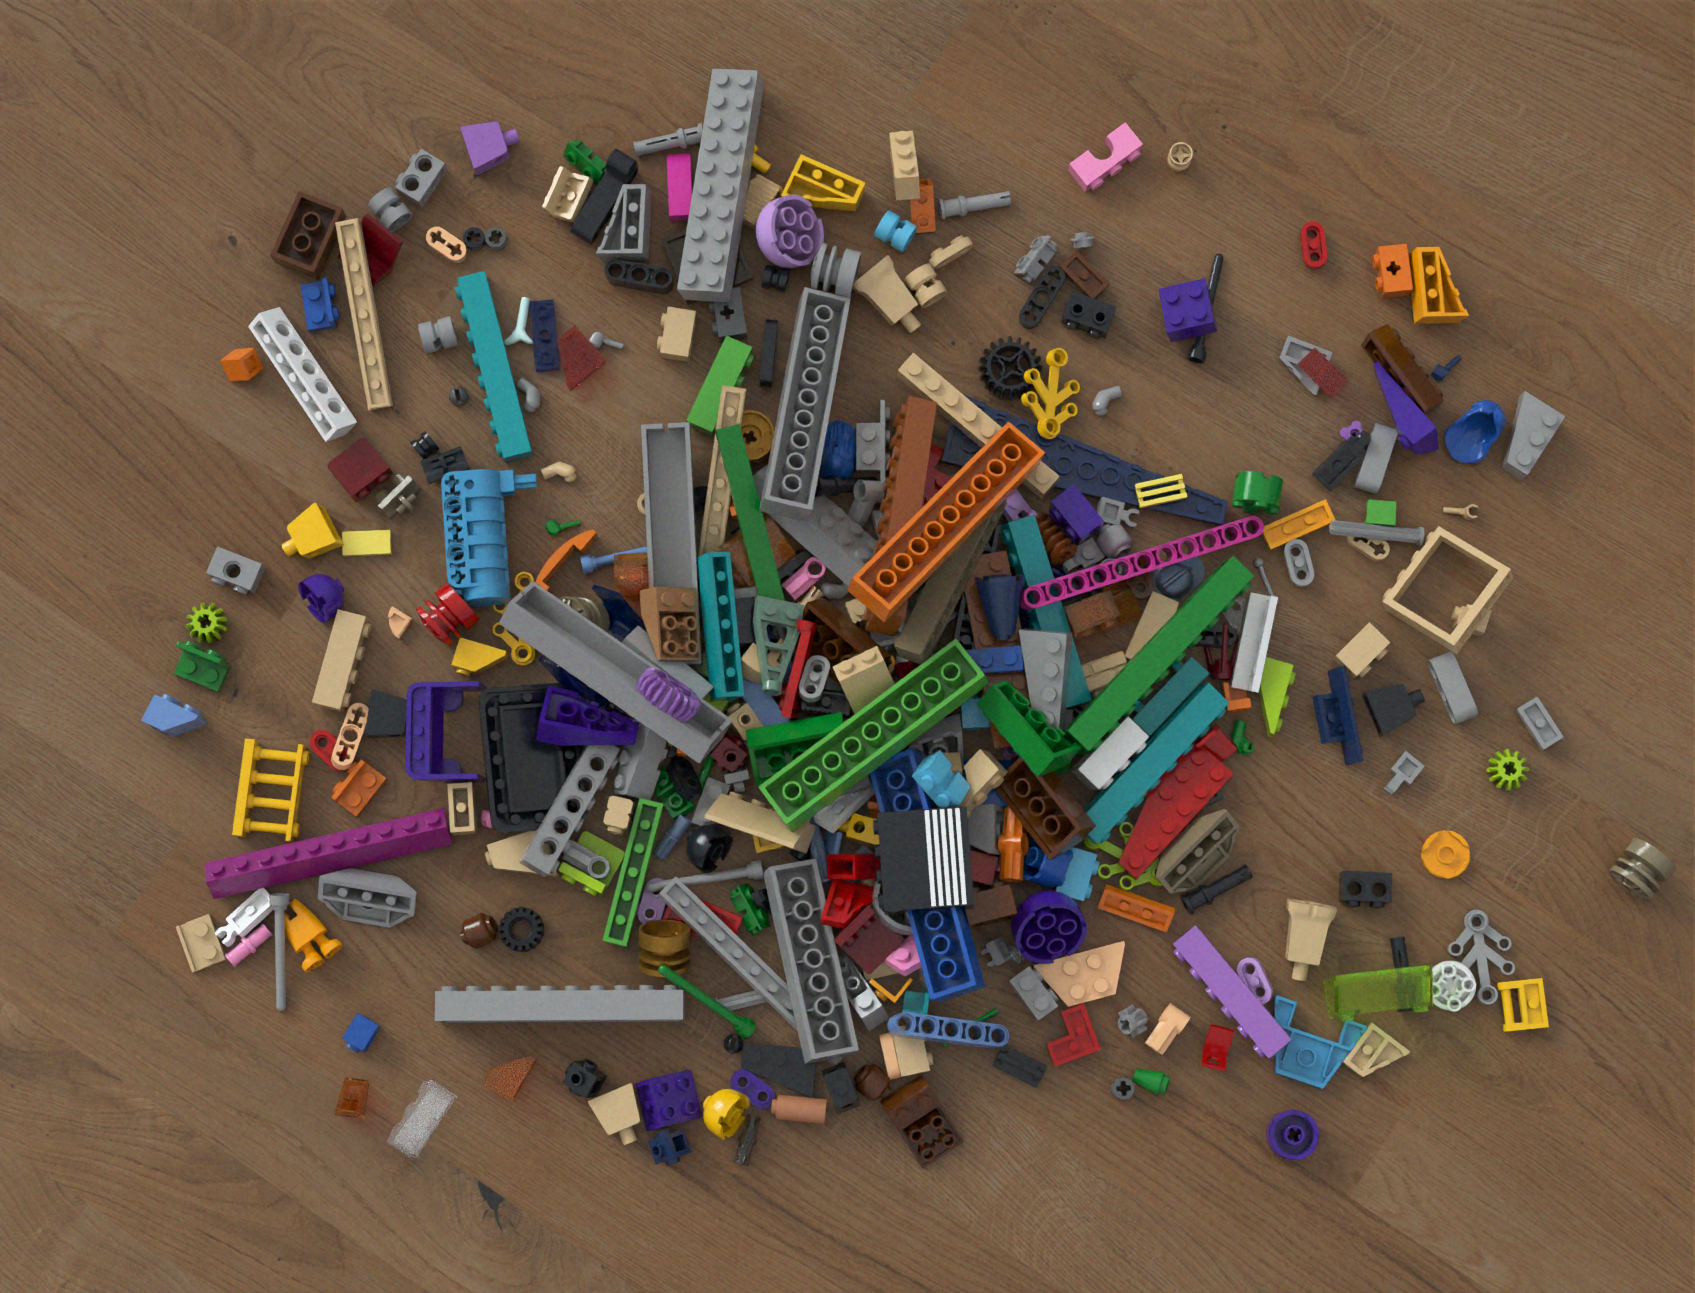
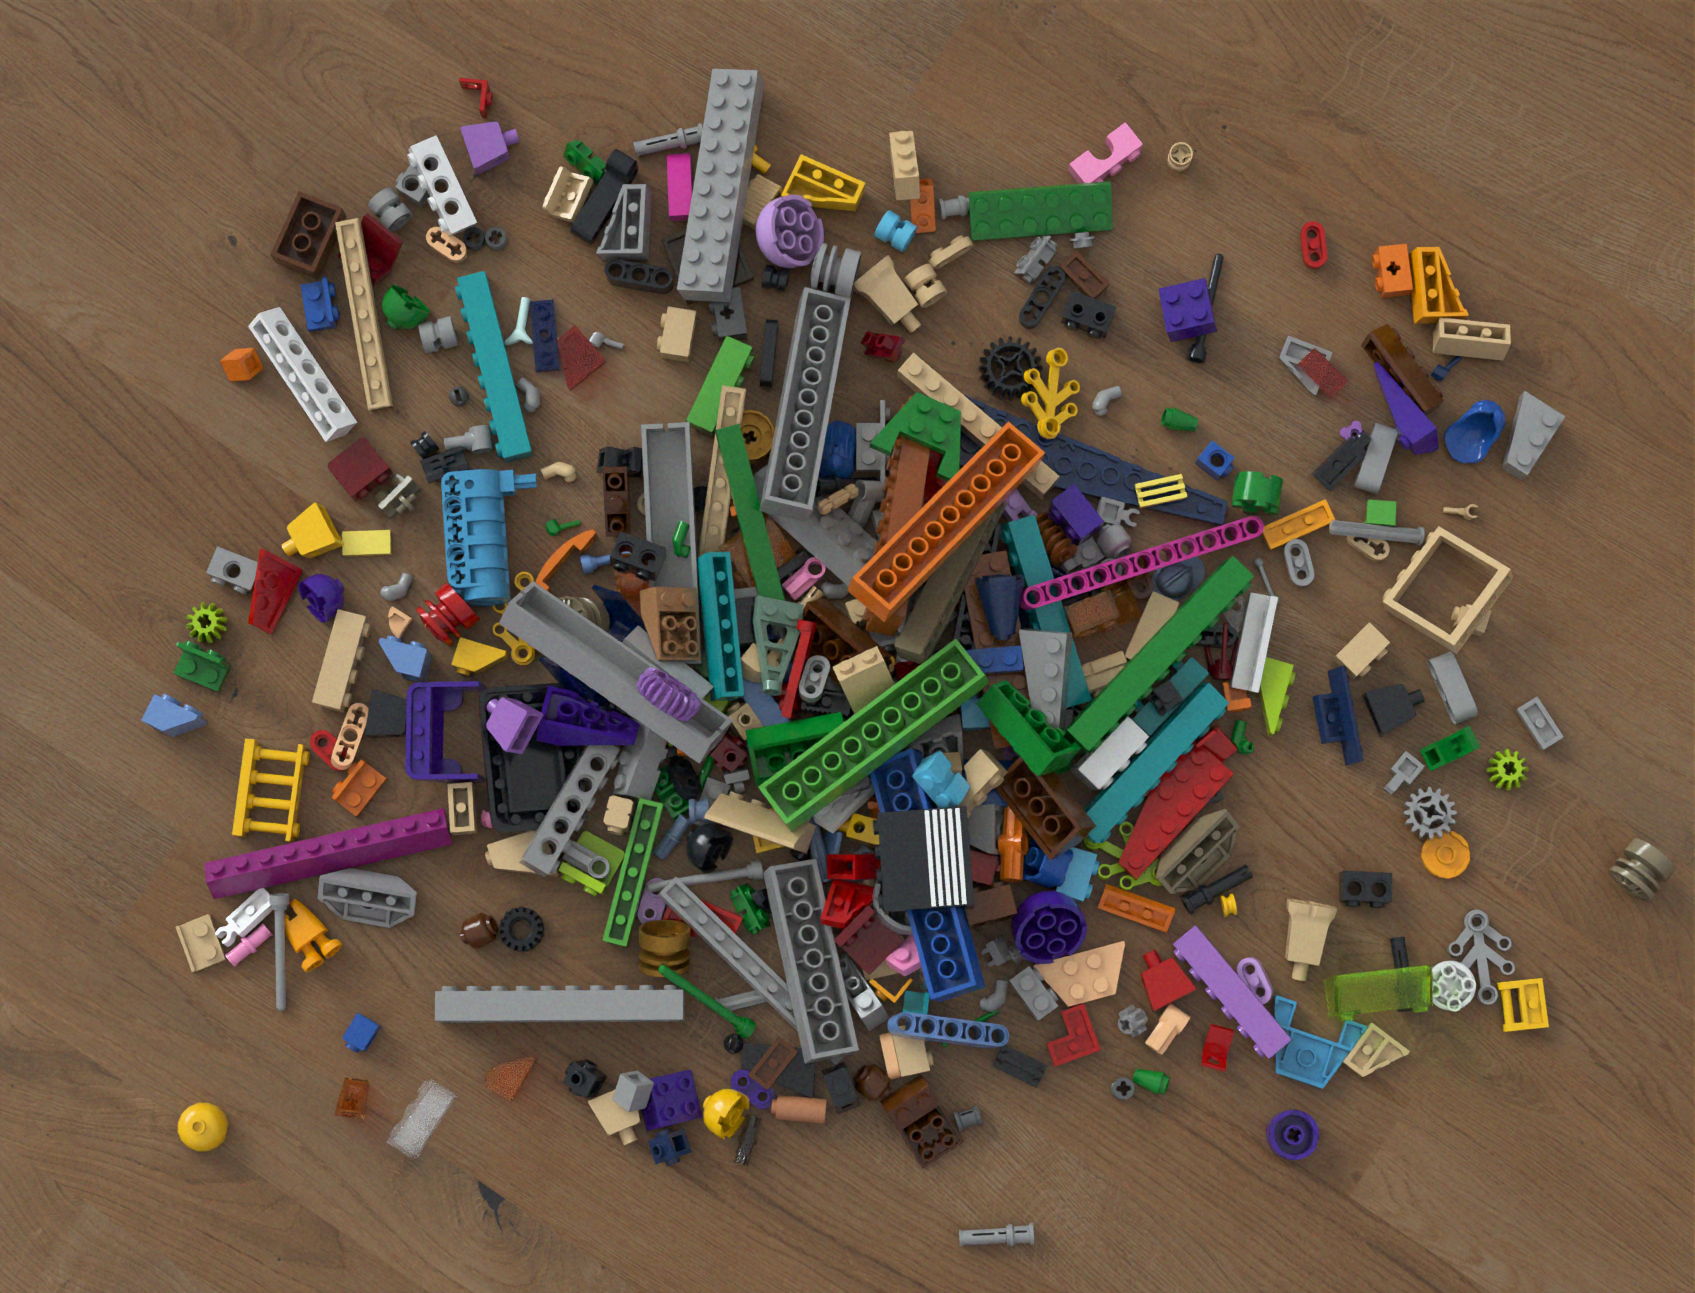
none -> yellow cylinder [178,1103,228,1152]
none -> red wing [248,548,303,635]
none -> medium blue slope [379,636,433,682]
none -> light grey arm [380,573,414,601]
none -> green cylinder [382,284,430,330]
none -> white brick [407,135,477,237]
none -> light grey pin [444,425,493,454]
none -> red bracket [459,78,493,118]
none -> medium lavender torso [486,697,544,754]
none -> black brick [596,446,643,477]
none -> reddish brown slope [602,467,630,537]
none -> black brick [610,531,667,582]
none -> light grey panel [613,1070,654,1112]
none -> green arm [672,521,691,558]
none -> sand blue wheel [689,798,710,823]
none -> reddish brown plate [748,1037,798,1091]
none -> tan axle [816,483,859,515]
none -> dark red hips [861,331,905,362]
none -> green wing [869,392,961,482]
none -> dark grey bush [953,1105,983,1133]
none -> light grey pin [959,1223,1034,1247]
none -> green plate [968,181,1113,241]
none -> light grey arm [980,980,1008,1012]
none -> red torso [1140,949,1196,1012]
none -> black brick [1147,680,1183,717]
none -> green cone [1161,407,1198,432]
none -> blue brick [1195,441,1235,481]
none -> yellow bush [1220,894,1237,917]
none -> light grey gear [1403,787,1457,841]
none -> green brick [1420,726,1481,772]
none -> tan brick [1433,317,1511,361]

